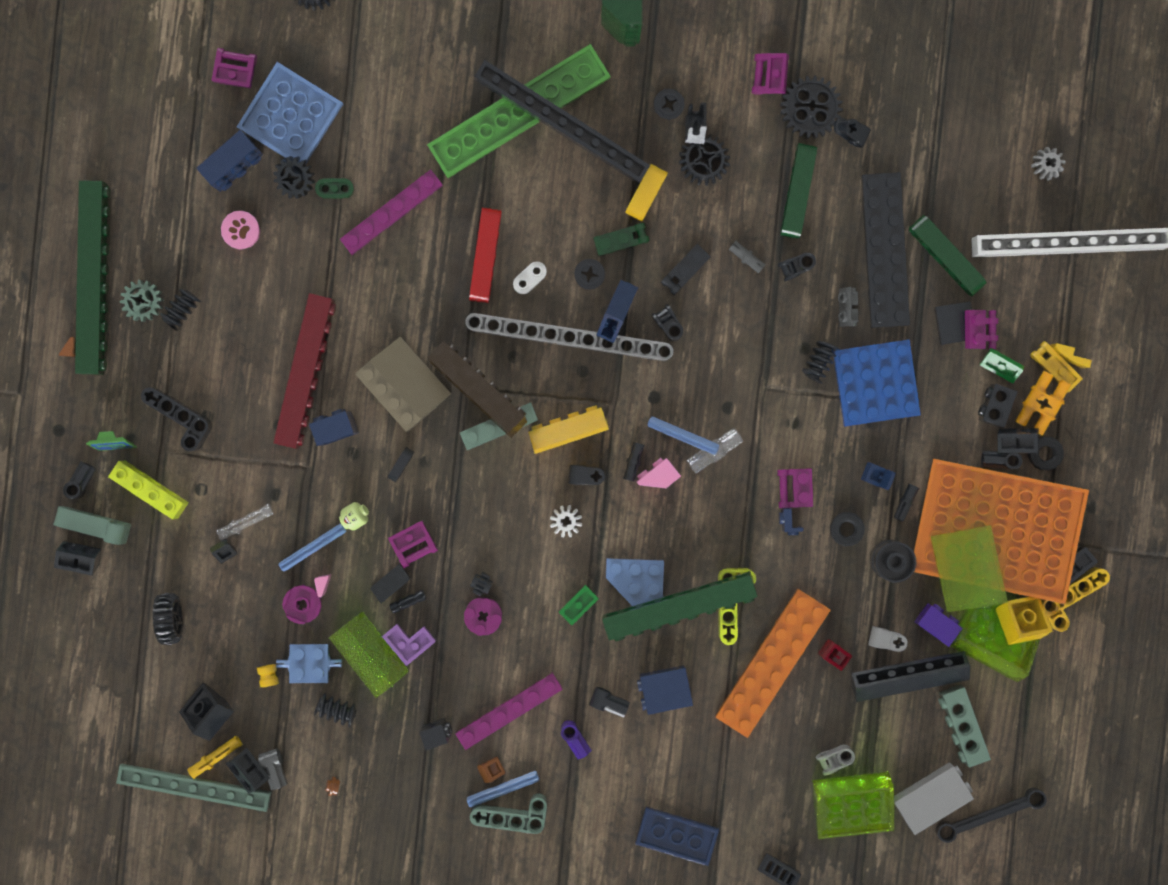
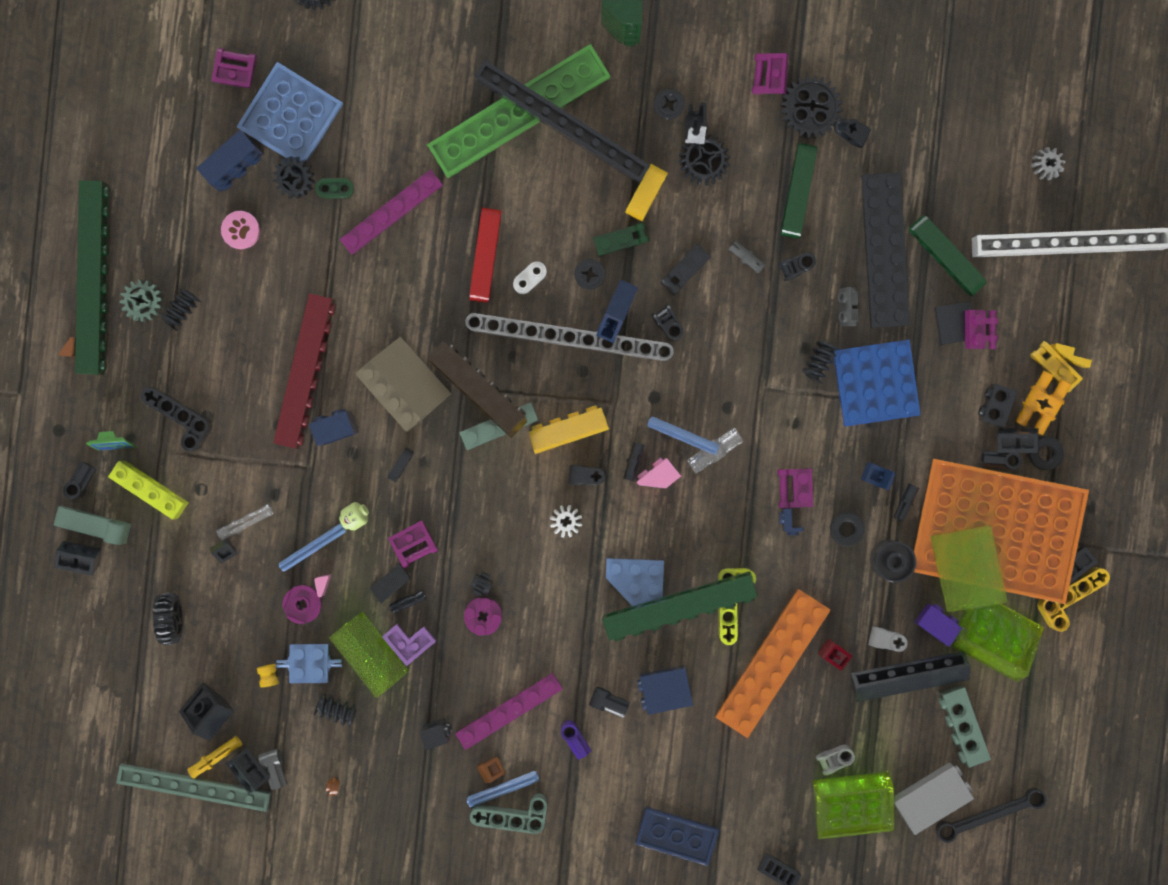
green plate [558,585,599,625] -> none
green plate [980,348,1024,383] -> none
yellow brick [995,597,1053,645] -> none

